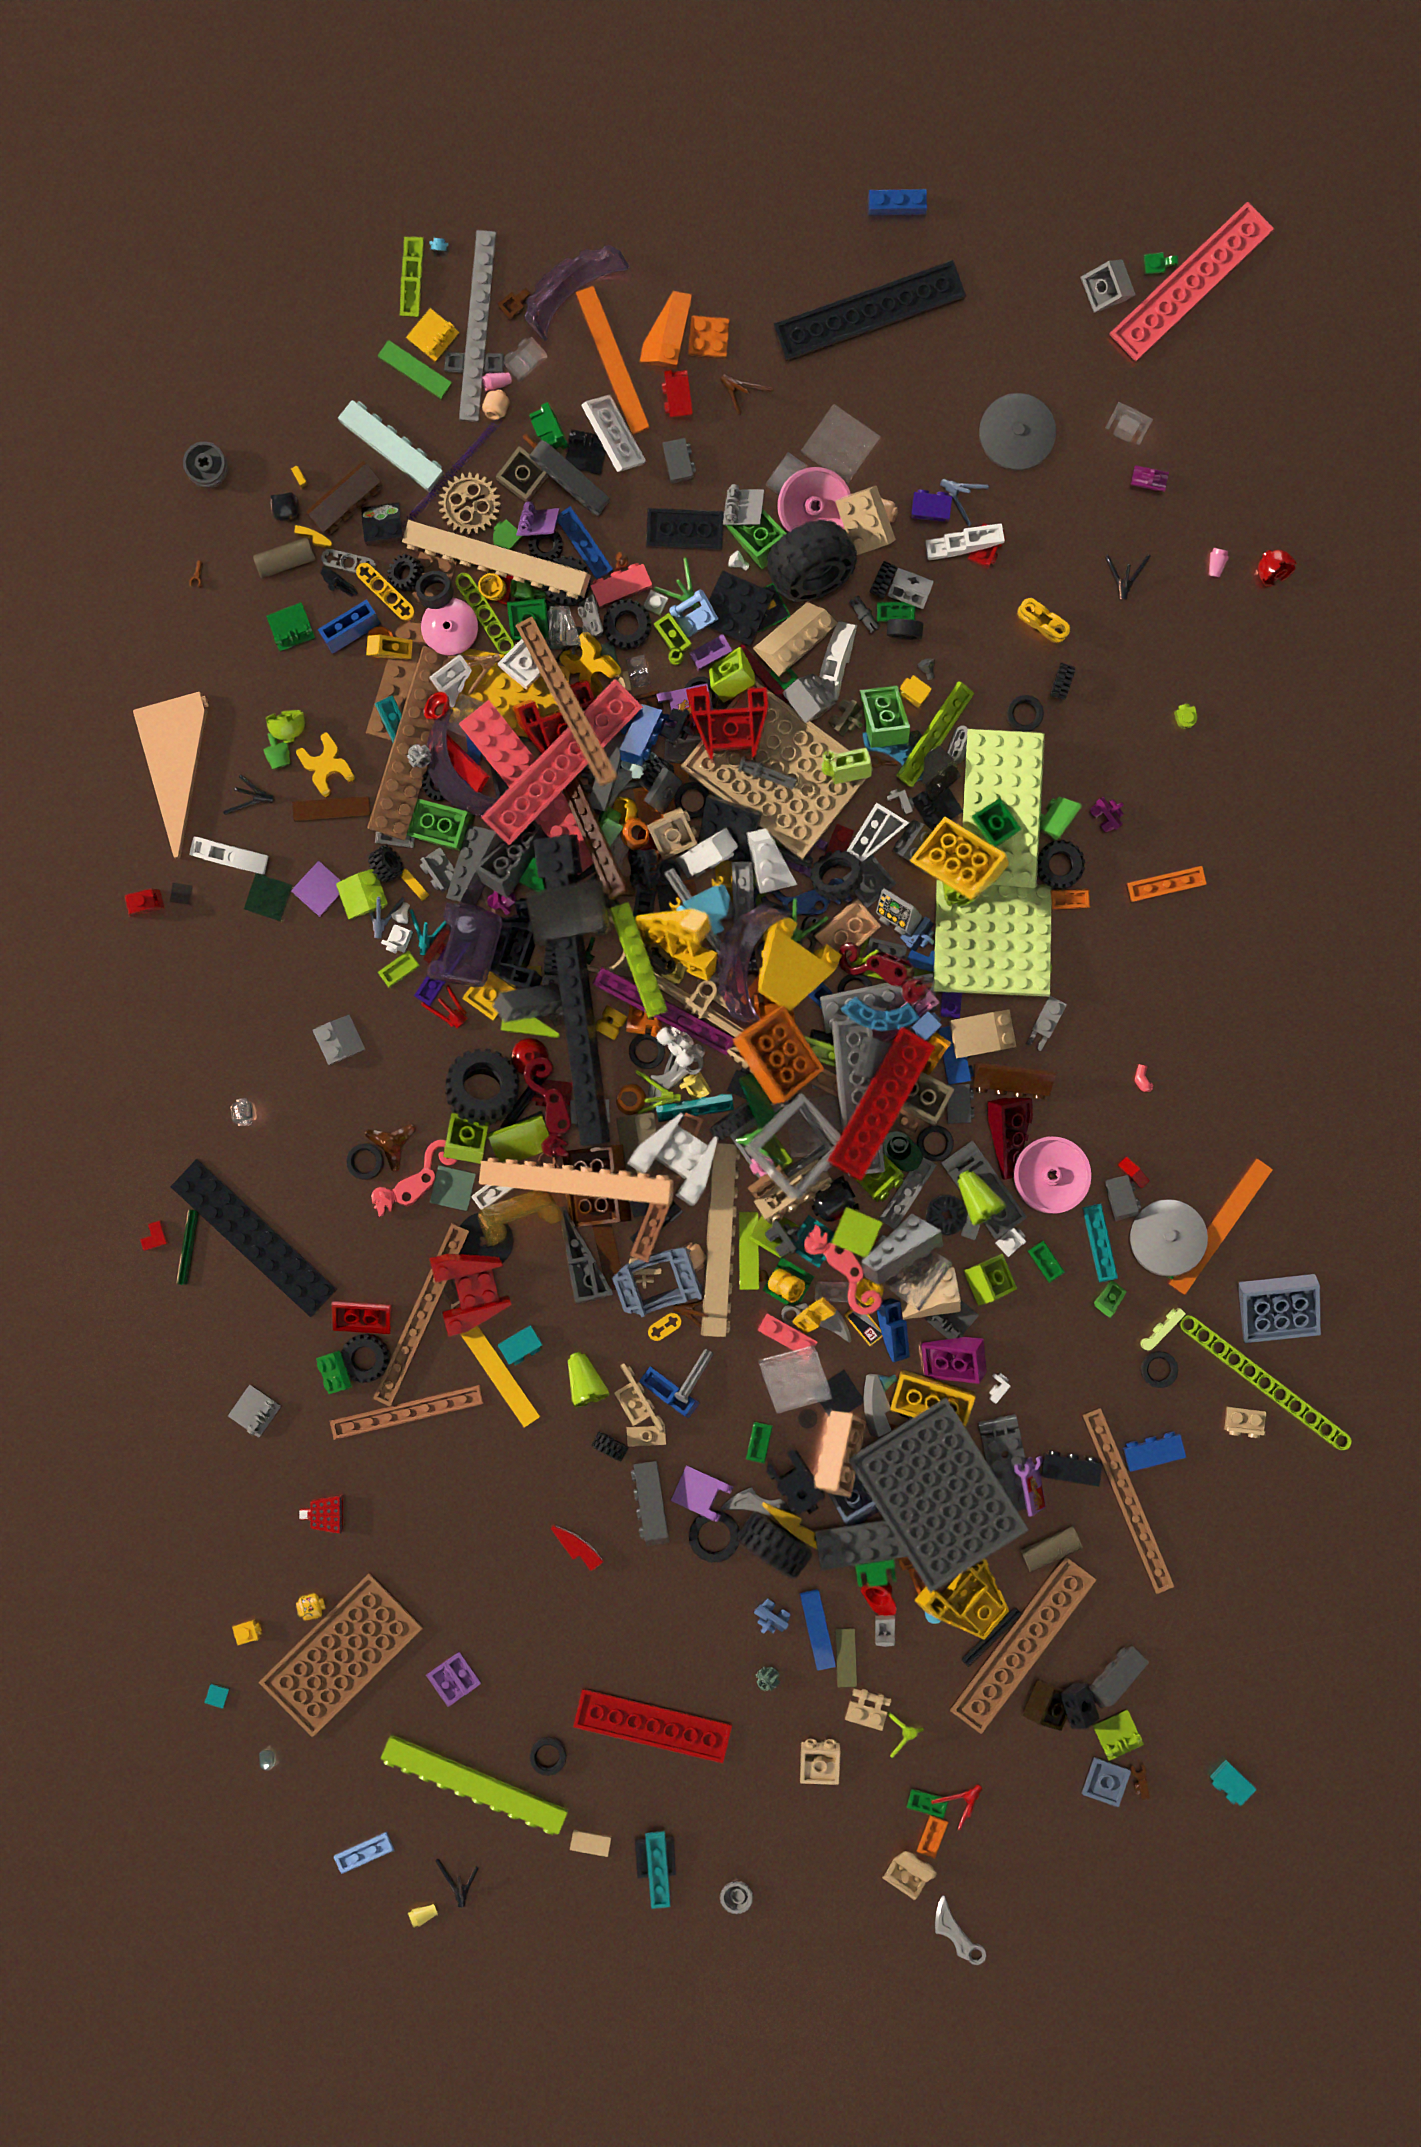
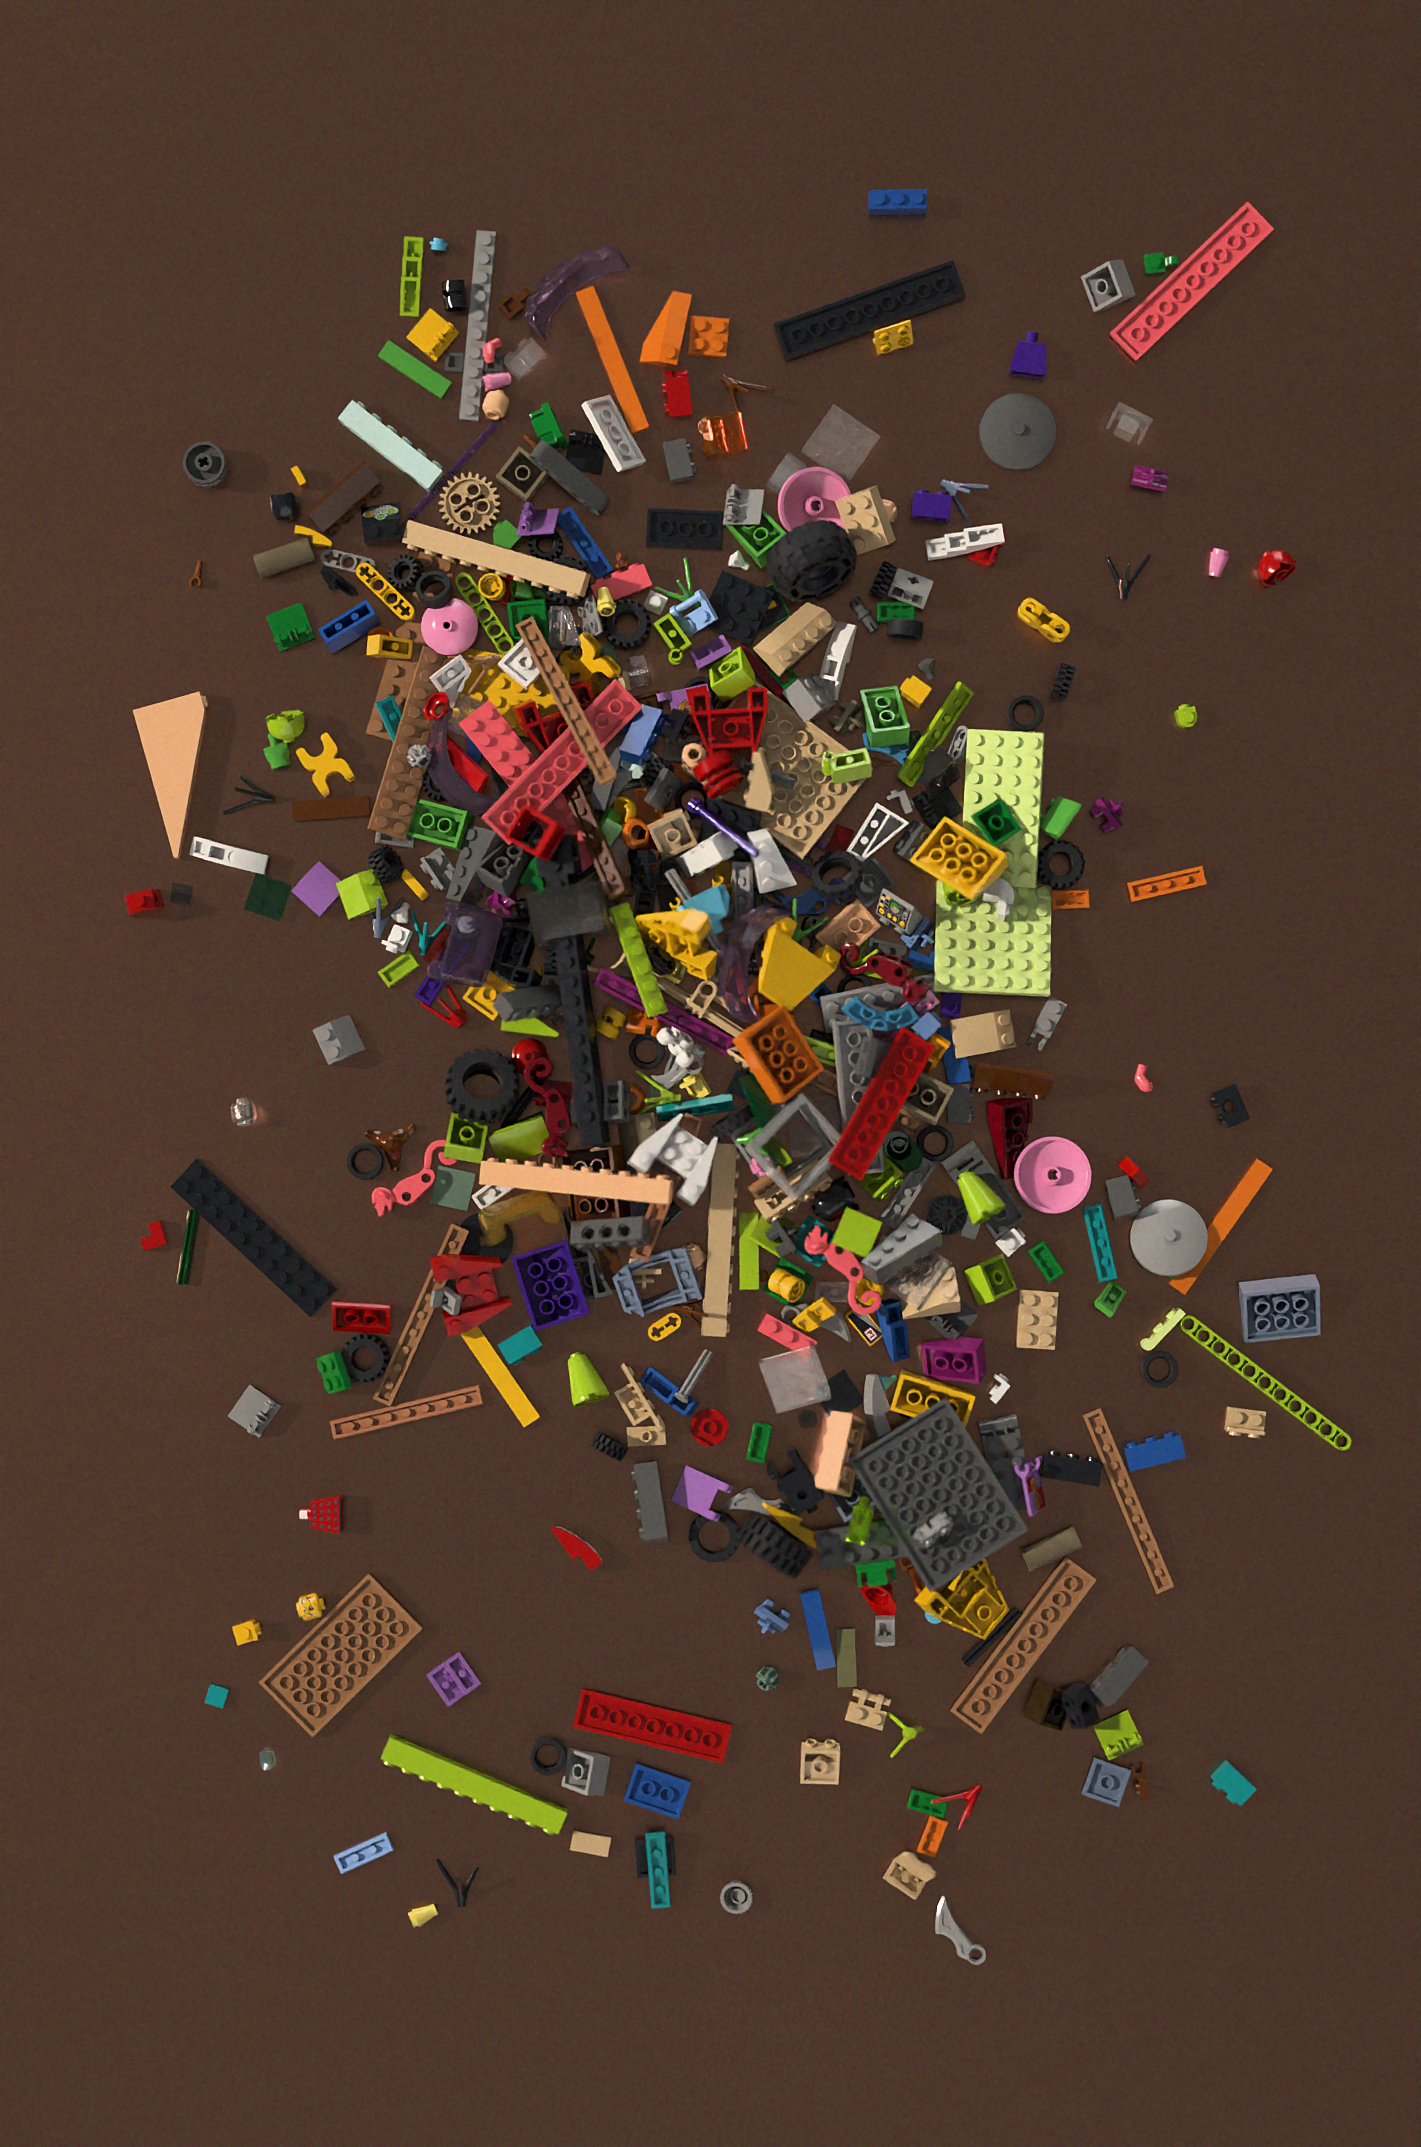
none -> light grey bracket [430,1287,462,1316]
none -> black wheel [441,279,469,312]
none -> coral arm [483,338,502,363]
none -> red window [505,804,567,863]
none -> dark purple slope [511,1240,590,1331]
none -> light grey slope [561,1748,611,1796]
none -> dark grey brick [570,1216,650,1251]
none -> light yellow cone [597,587,616,616]
none -> dark grey brick [604,1081,630,1124]
none -> blue plate [624,1763,691,1819]
none -> light nougat head [681,743,706,771]
none -> dark purple piece [687,797,760,858]
none -> red tile [690,1408,729,1447]
none -> red wheel [693,749,744,799]
none -> clear orange plate [698,412,748,457]
none -> tan slope [744,747,774,812]
none -> clear neon green torso [845,1497,873,1546]
none -> yellow hinge [873,320,914,355]
none -> light grey hinge [913,1513,953,1549]
none -> white brick [982,878,1014,921]
none -> dark purple torso [1009,331,1047,379]
none -> tan plate [1016,1290,1059,1350]
none -> black brick [1211,1083,1250,1128]

